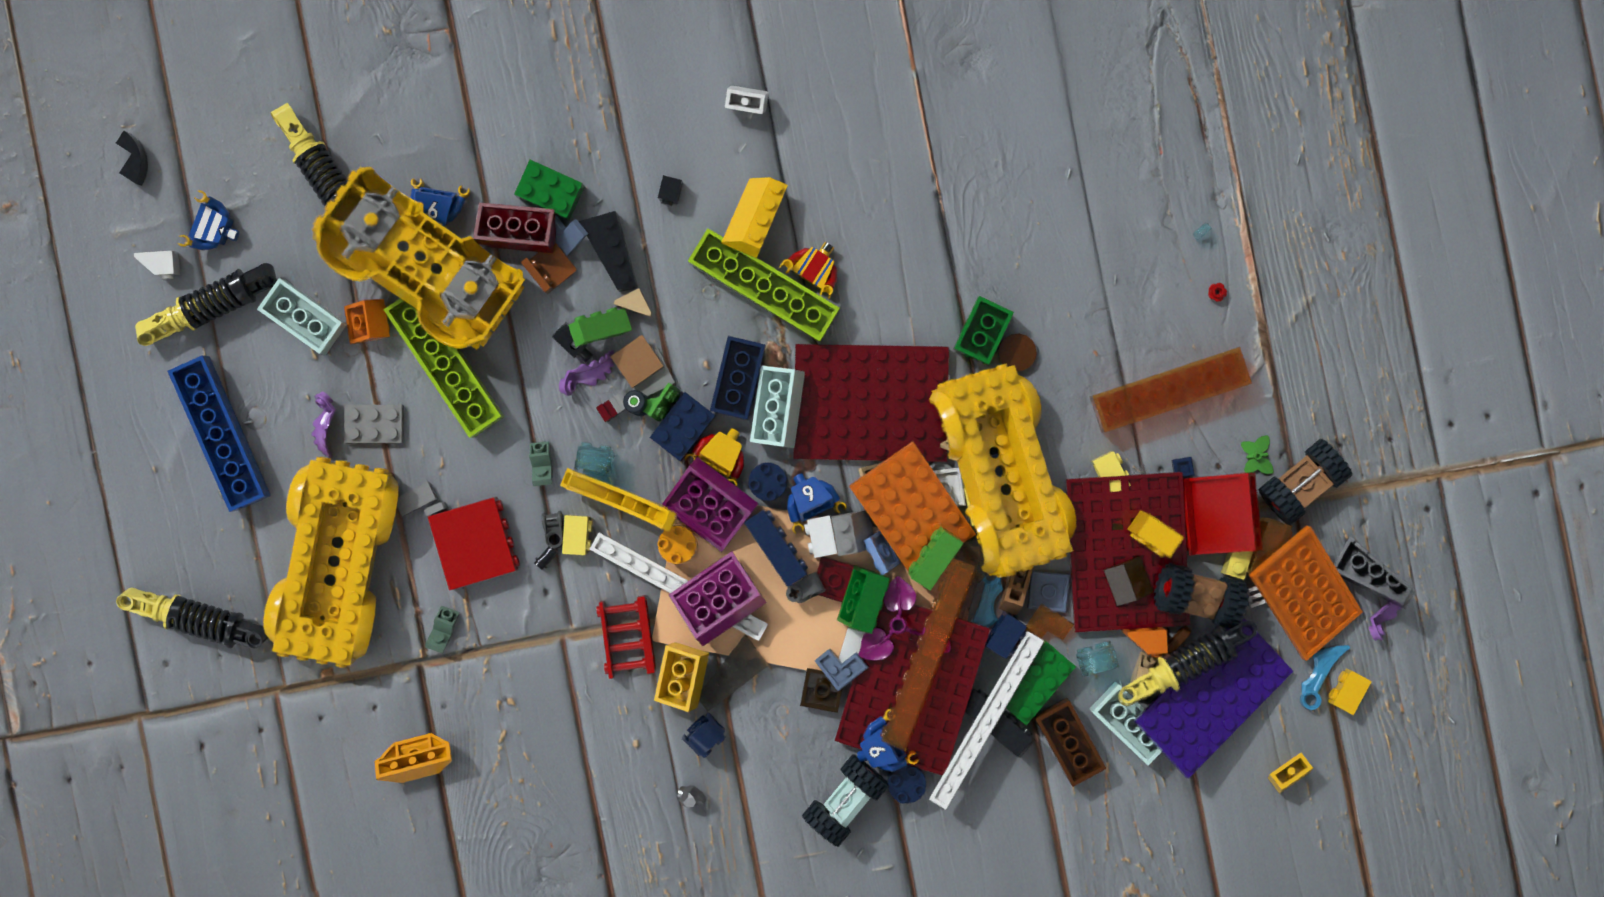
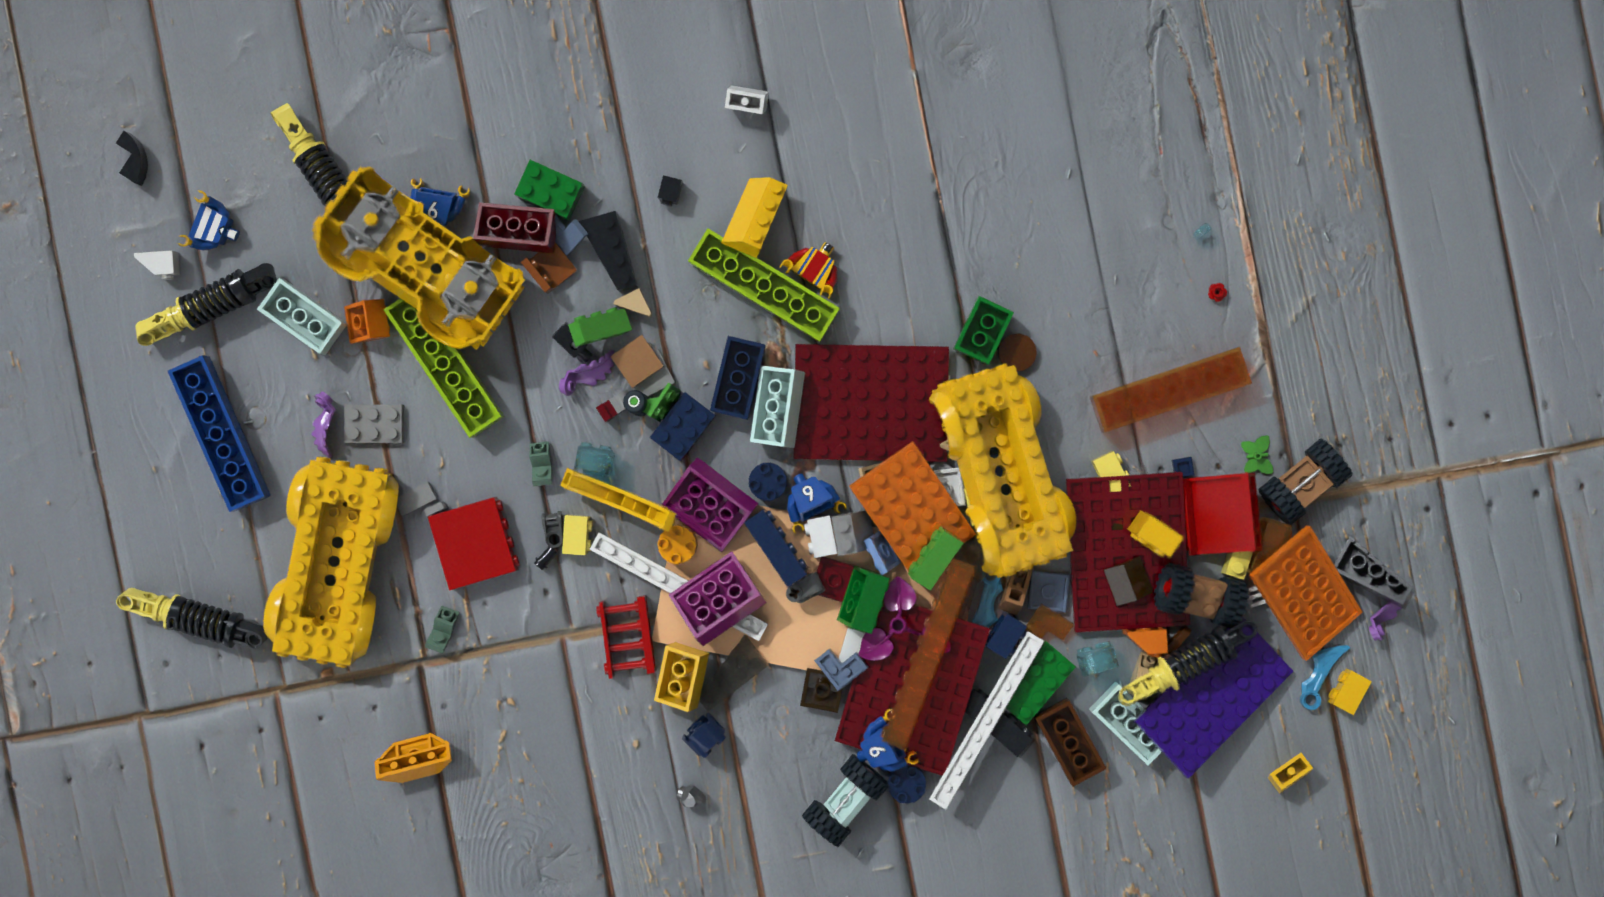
yellow torso [685,428,744,487] -> none

